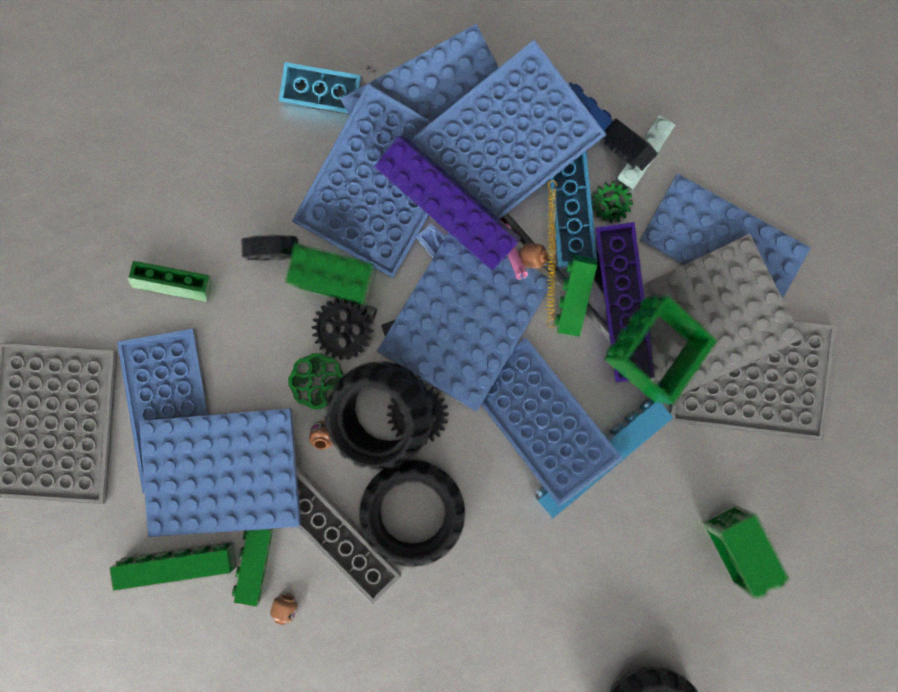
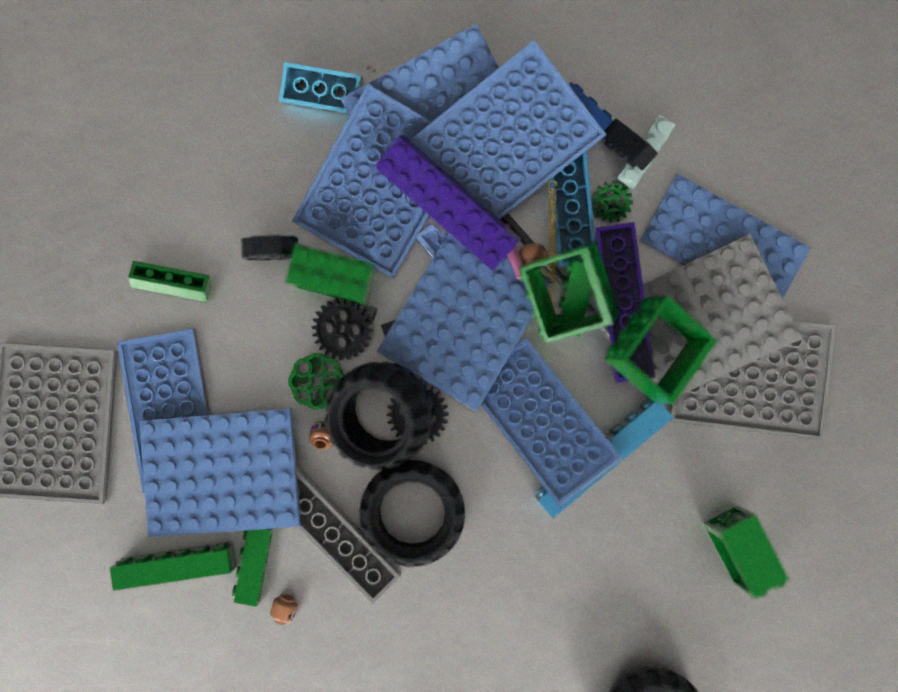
none -> green window [520,240,620,343]

